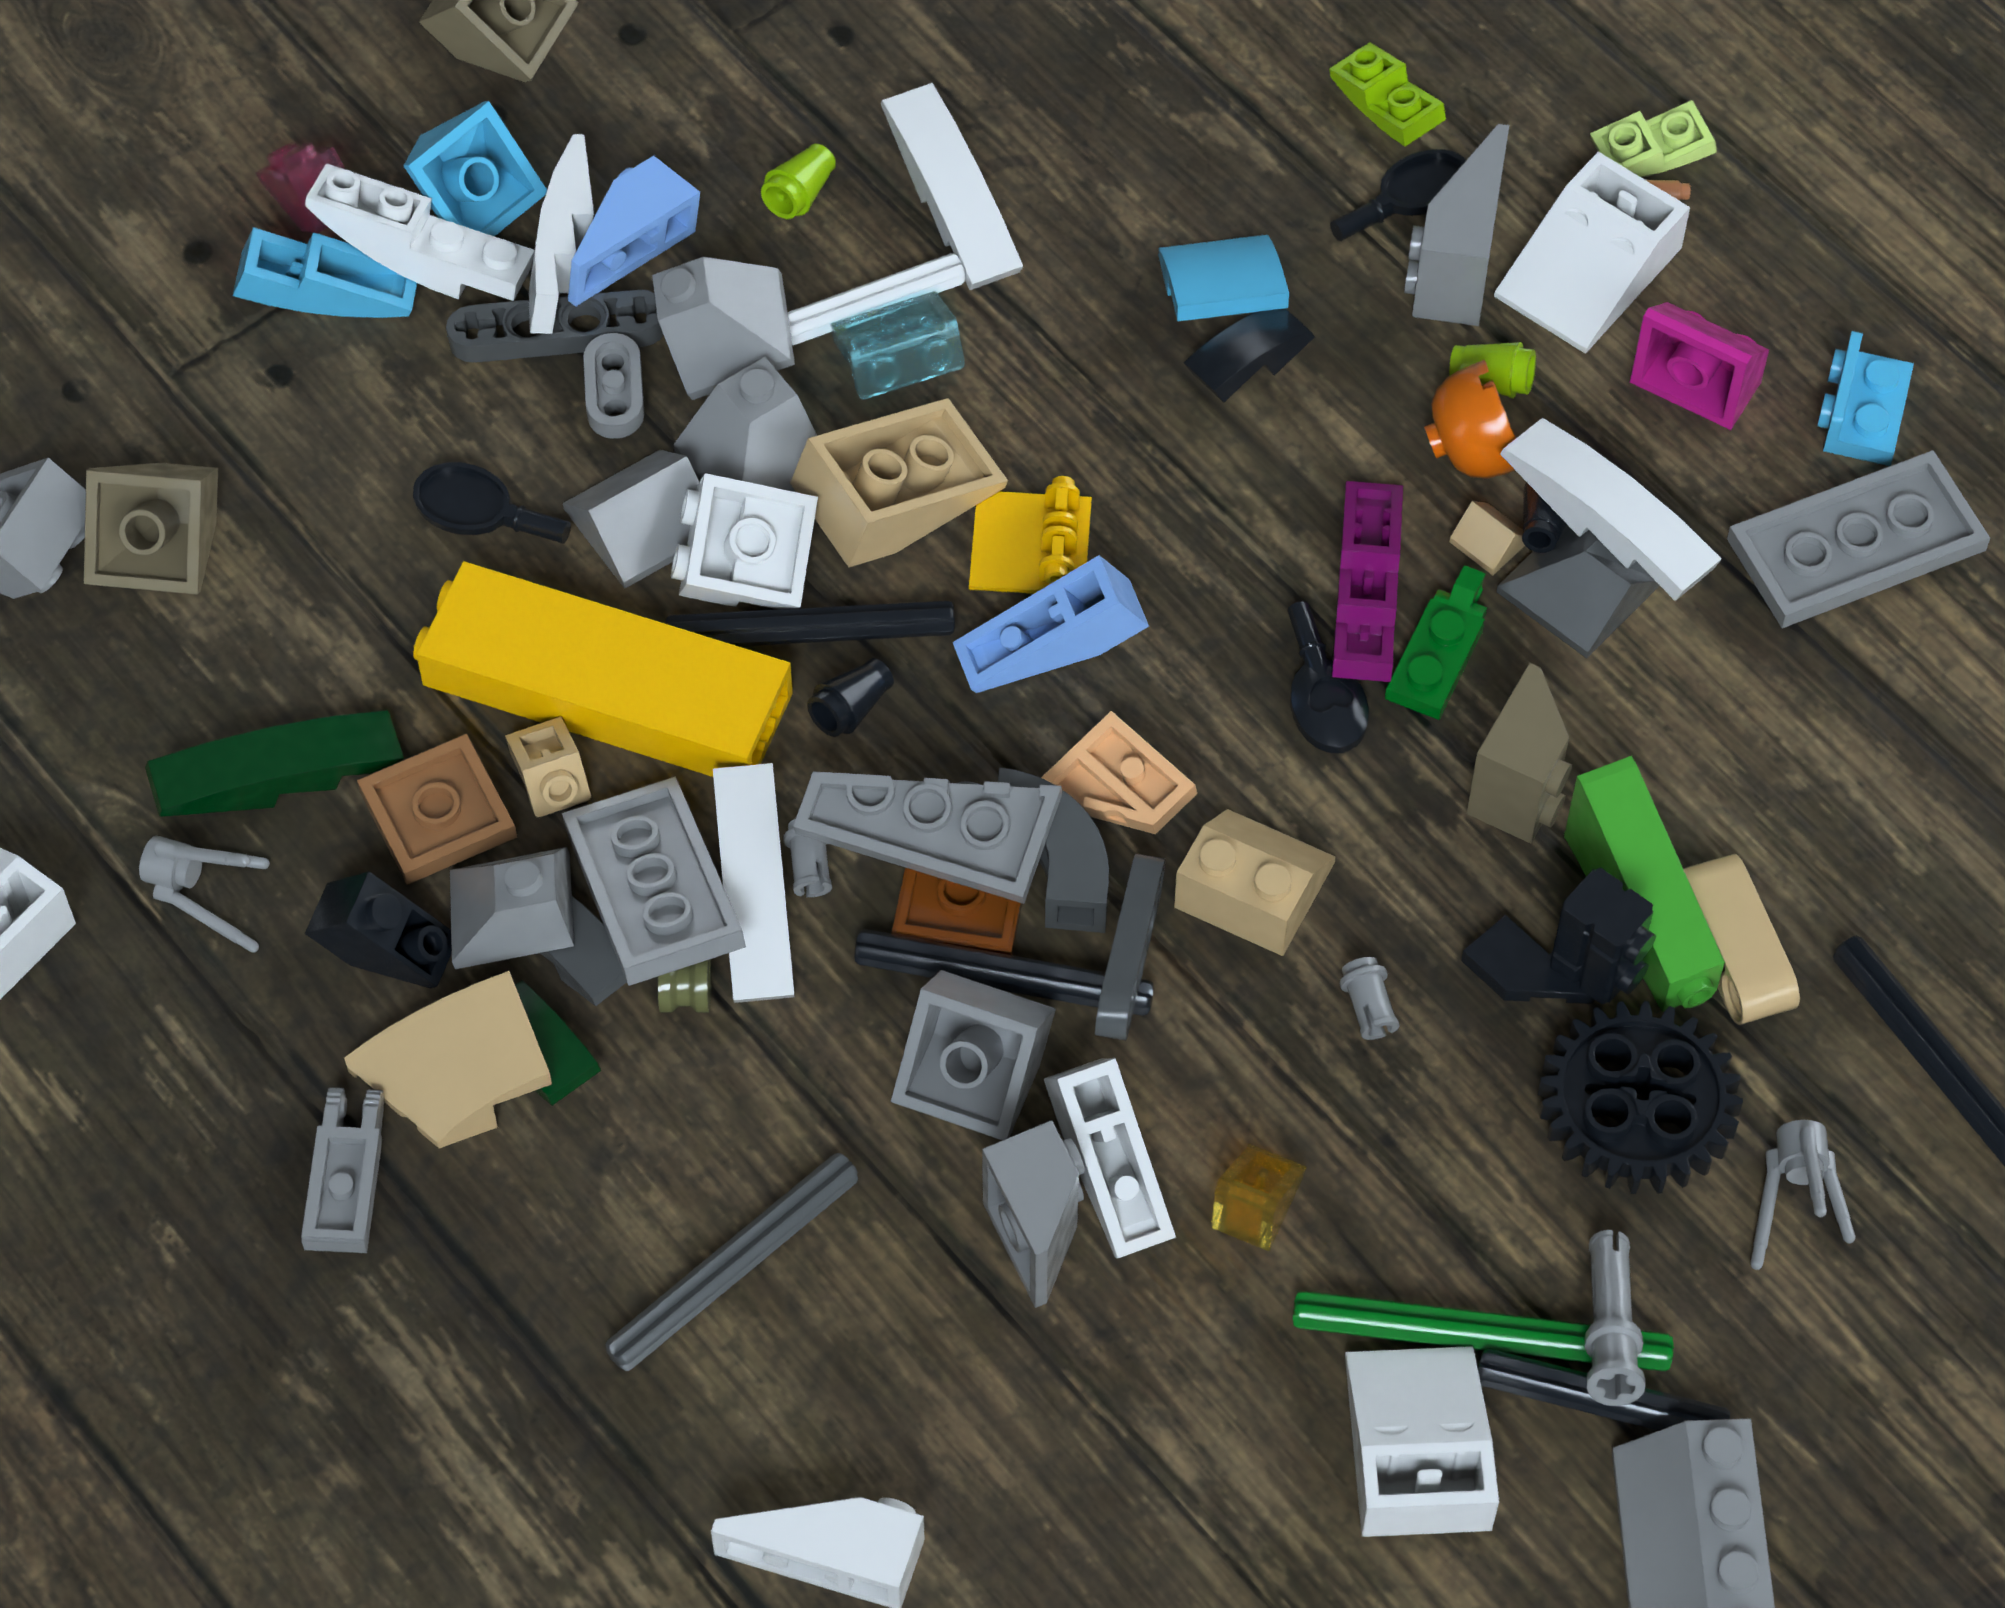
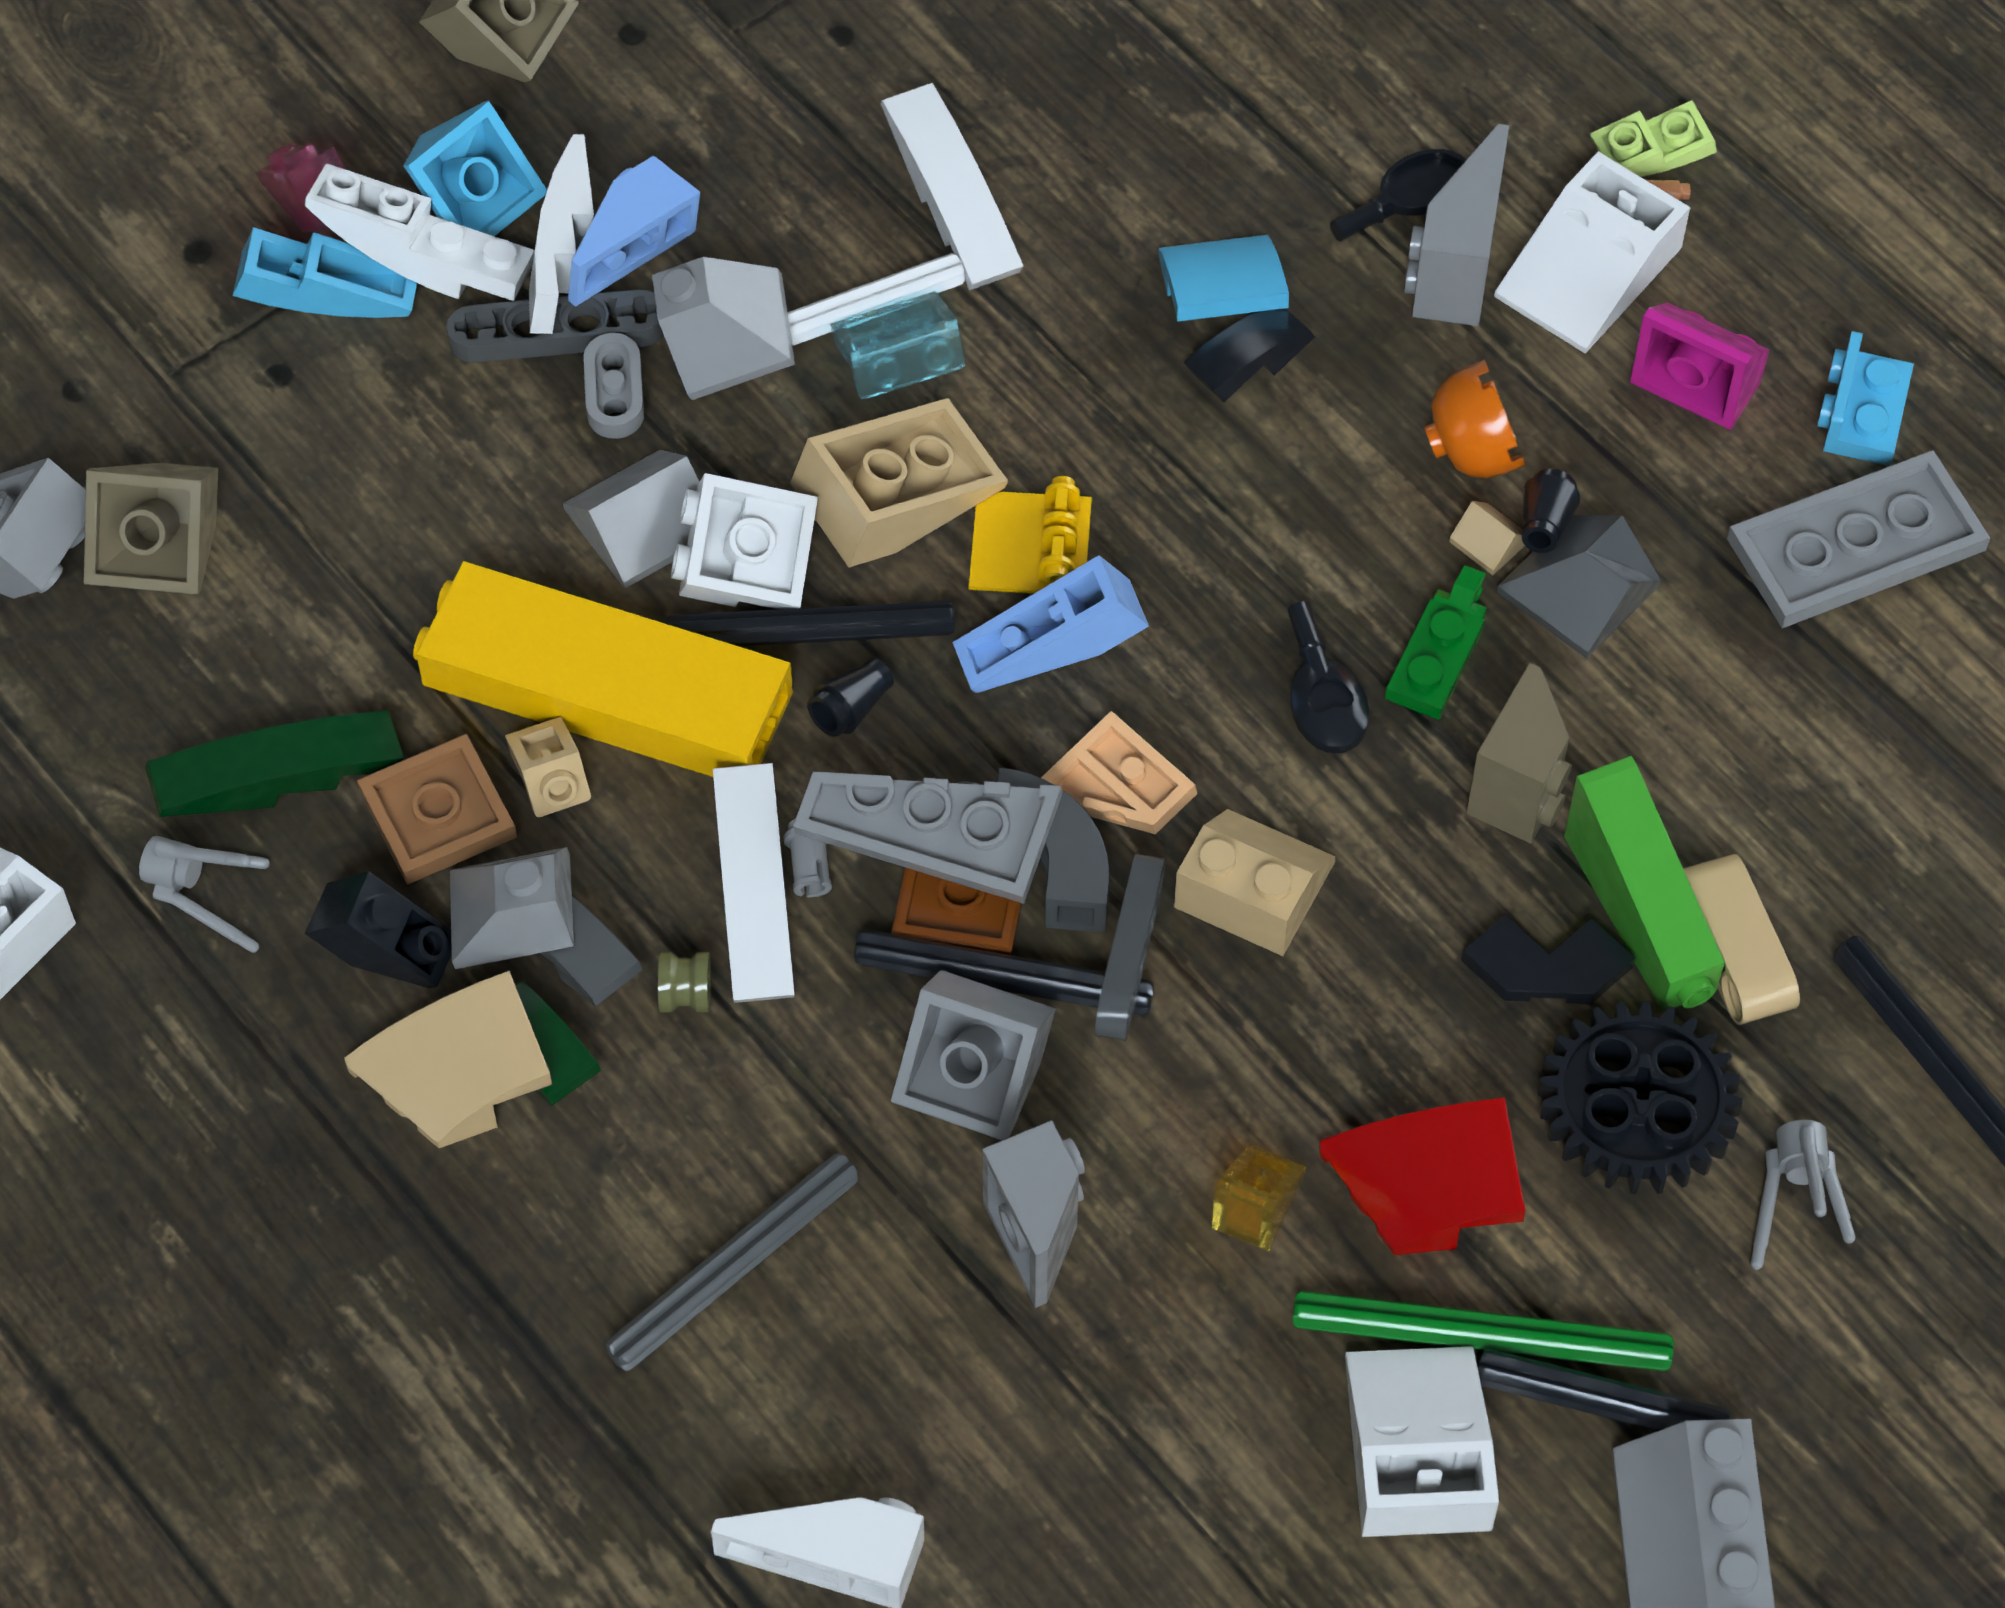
light grey hinge [301,1088,384,1253] -> none
black piece [413,462,571,544] -> none
light grey plate [562,776,746,986] -> none
light grey slope [674,357,817,492] -> none
lime cone [761,144,836,219] -> none
white slope [1044,1059,1176,1258] -> none
lime slope [1329,42,1446,147] -> none
magenta slope [1332,481,1403,682] -> none
light grey pin [1339,957,1400,1040] -> none
lime cone [1449,342,1536,398] -> none
white slope [1500,418,1722,601] -> none
black brick [1550,868,1656,1005] -> none
light grey pin [1585,1230,1645,1406] -> none
none -> red slope [1318,1097,1526,1255]

